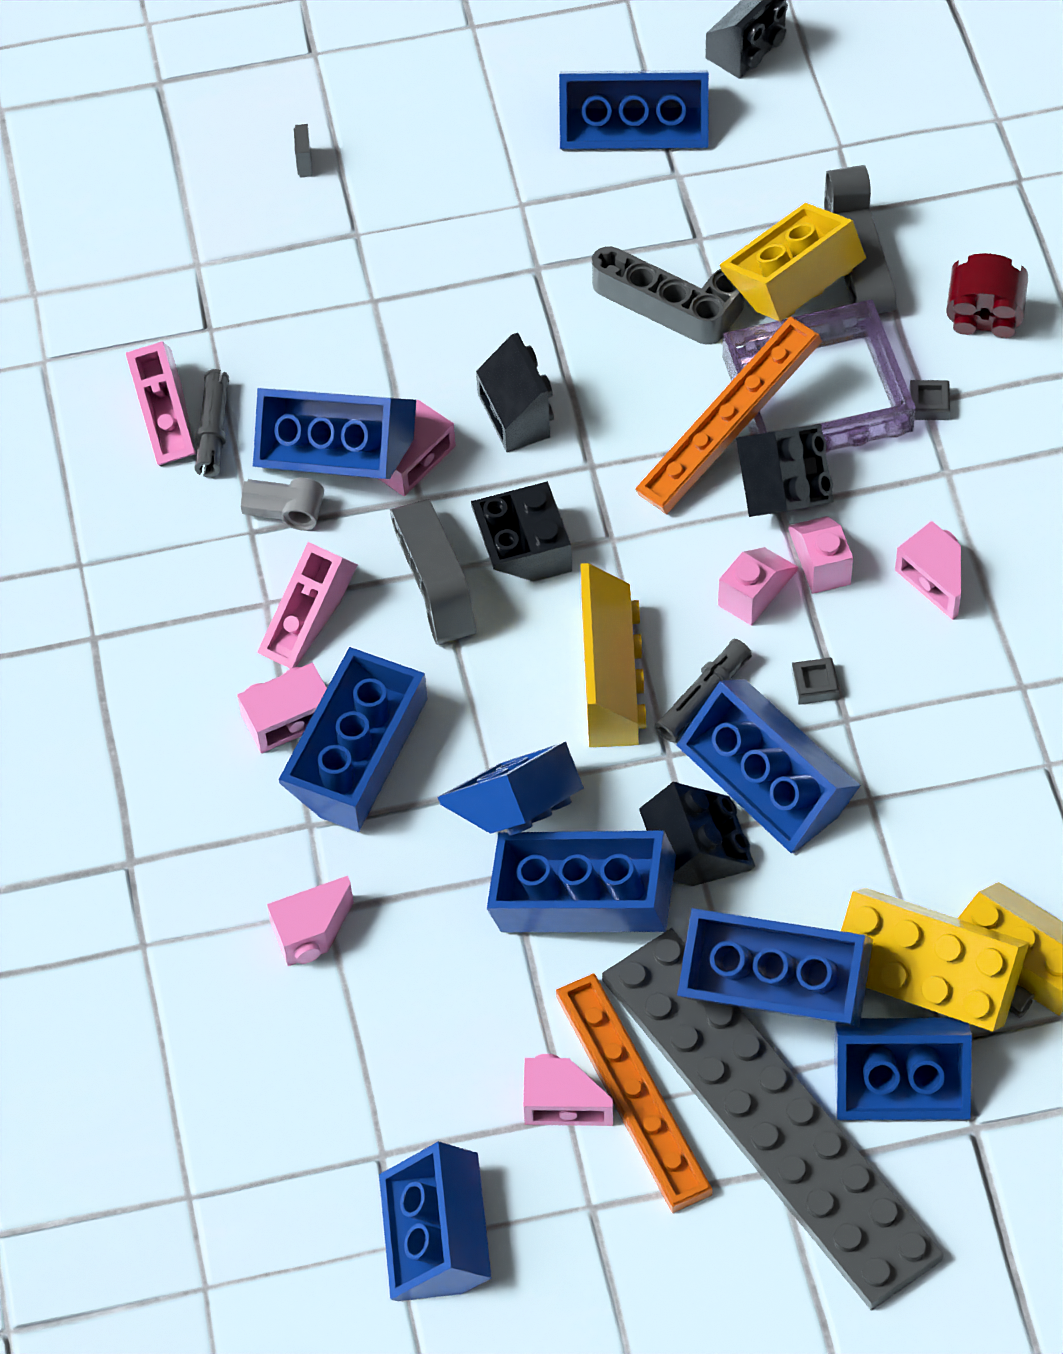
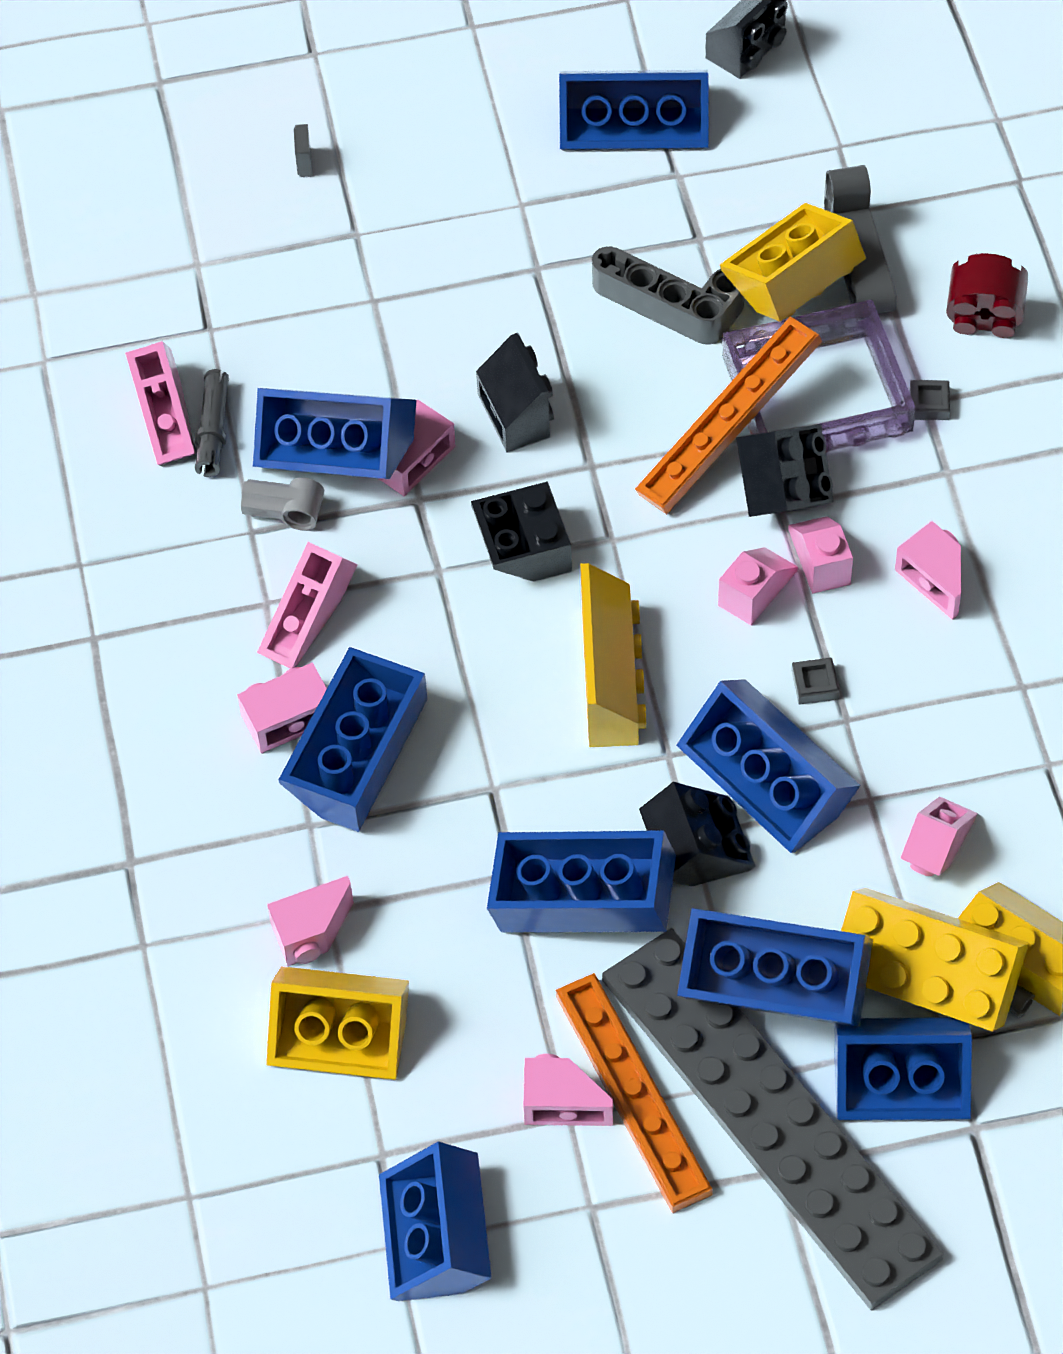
dark grey beam [390,499,476,645] -> none
blue slope [438,741,584,835] -> none
dark grey pin [655,638,752,742] -> none
none -> yellow slope [266,966,409,1080]
none -> bright pink slope [900,796,978,876]

